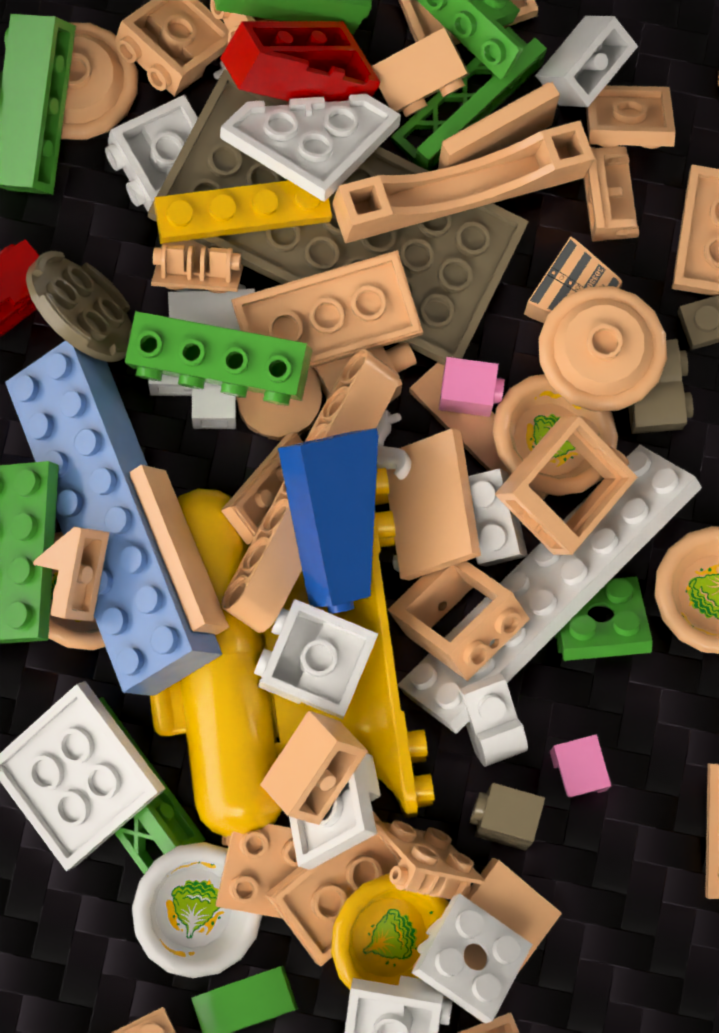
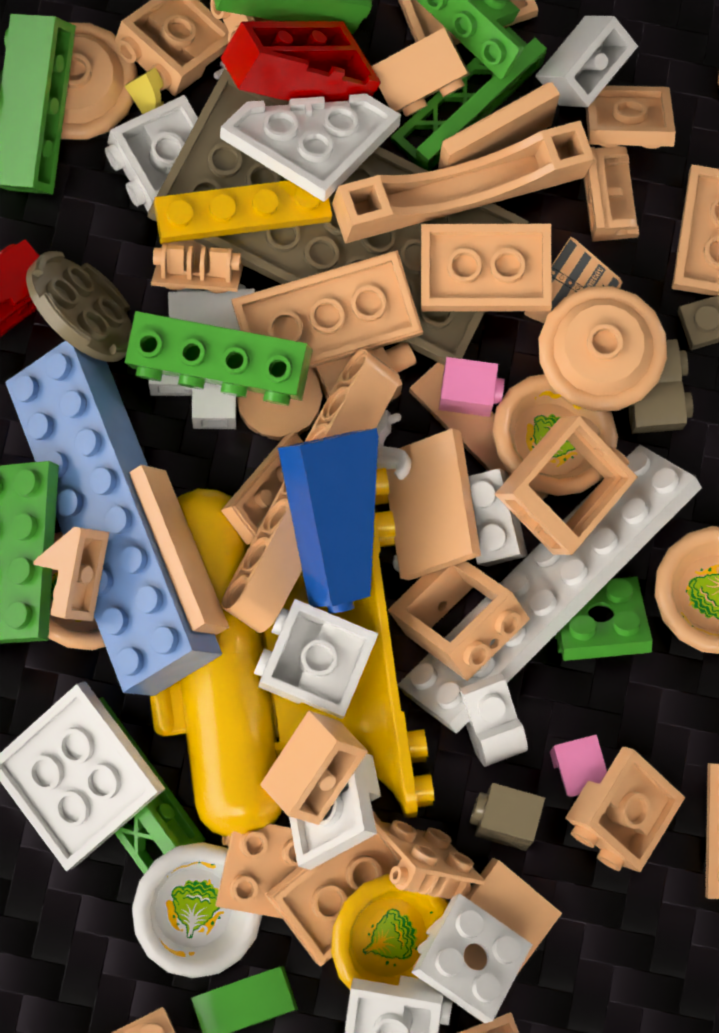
none -> light yellow tile [125,67,164,114]
none -> light nougat plate [421,224,552,312]
none -> light nougat plate [565,747,685,872]

